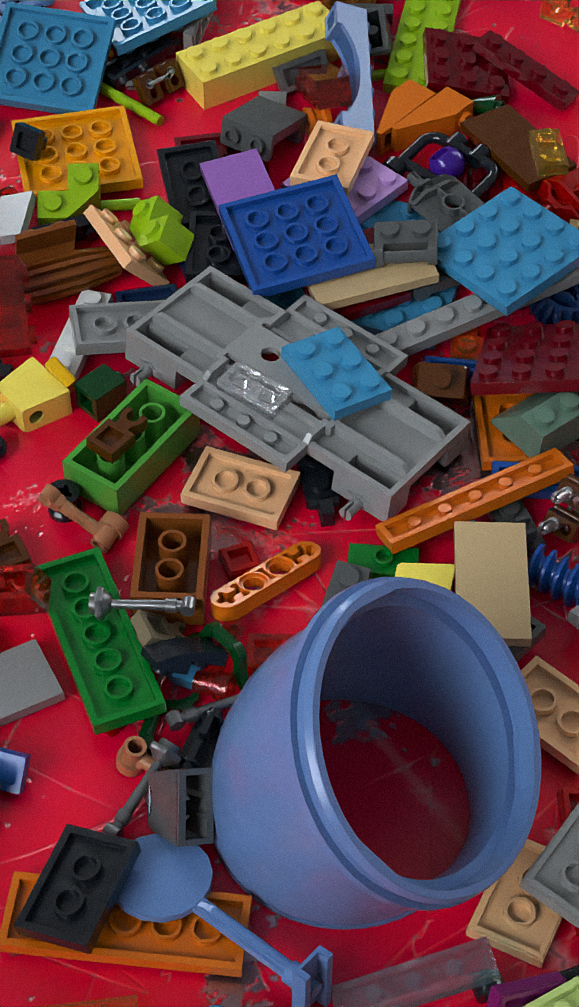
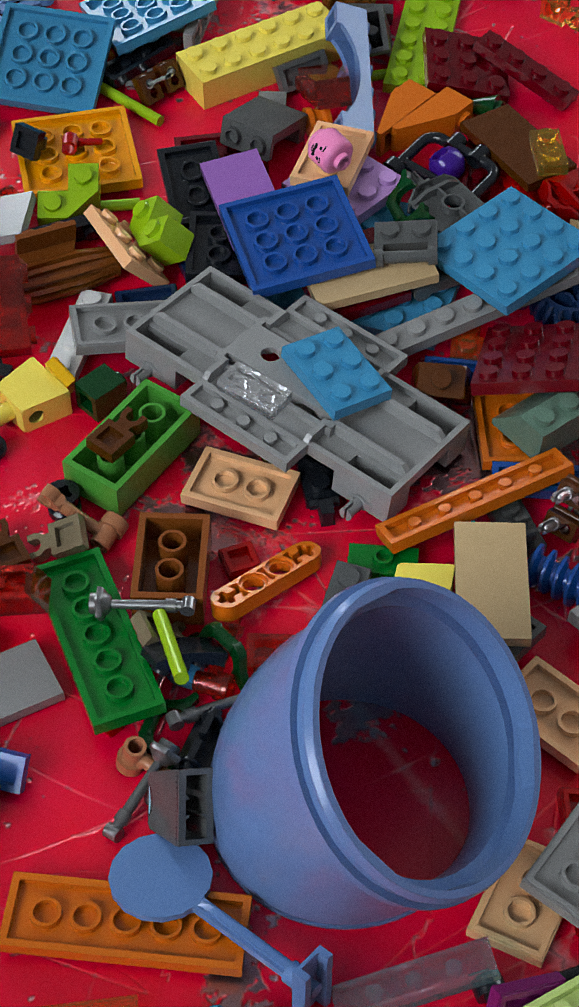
black plate [14,824,141,954] -> none
none -> dark tan plate [27,513,90,564]
none -> red hand [61,131,103,155]
none -> lime bar [152,608,189,685]
none -> bright pink head [308,128,353,174]
none -> dark green helmet [386,169,435,221]

